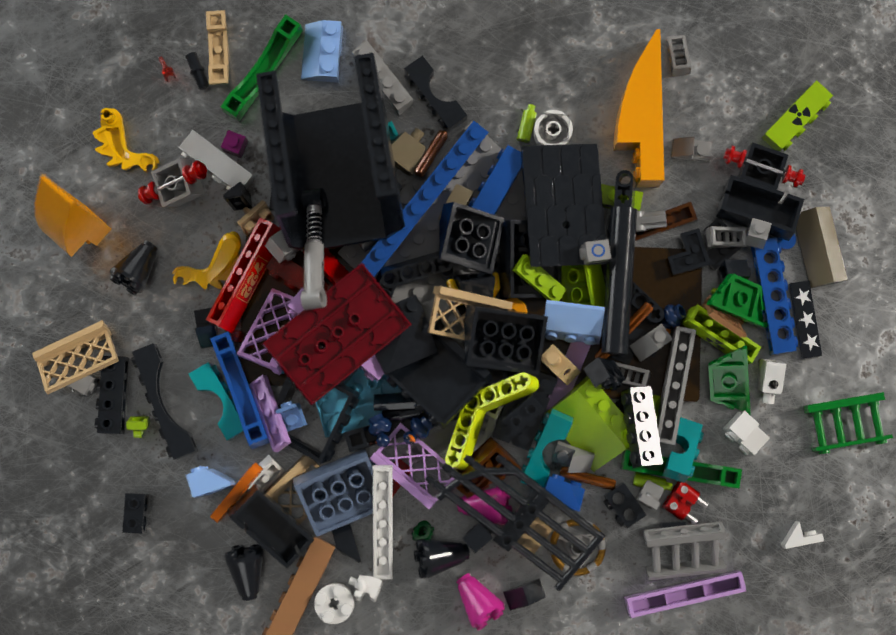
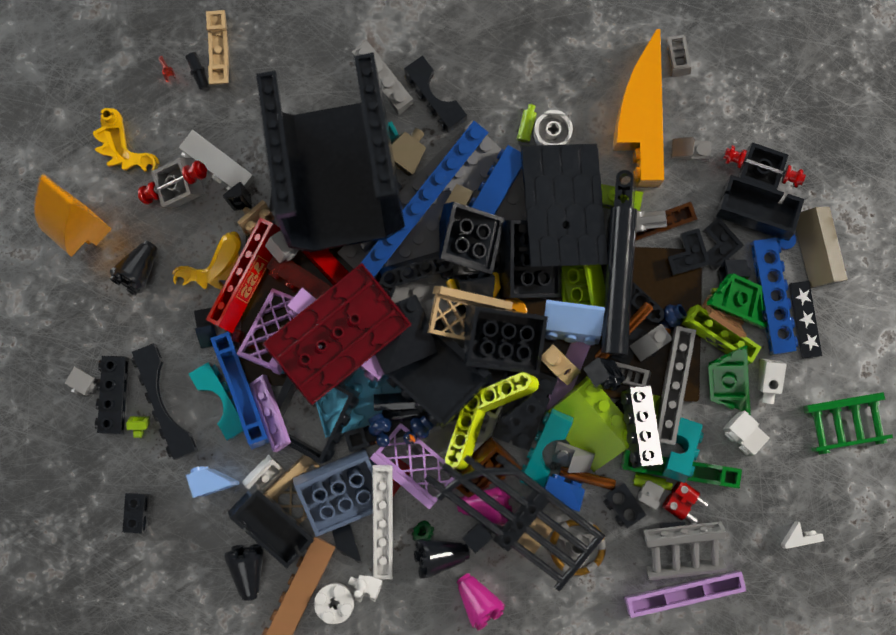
tan fence [32,320,119,394] -> none
orange beam [210,462,263,523] -> none
green arch [220,14,303,122] -> none
magenta brick [221,130,249,159] -> none
medium blue bracket [276,401,307,432] -> none
light blue slope [301,20,343,83] -> none
piece [301,188,327,310] -> none
dark orange axle [414,130,448,177] -> none
black slope [503,579,546,611] -> none
lime plate [513,255,567,301] -> none
light grey brick [579,239,611,265] -> none
light grey slope [705,226,747,248] -> none
light grey brick [745,218,772,249] -> none
lime brick [761,80,833,151] -> none

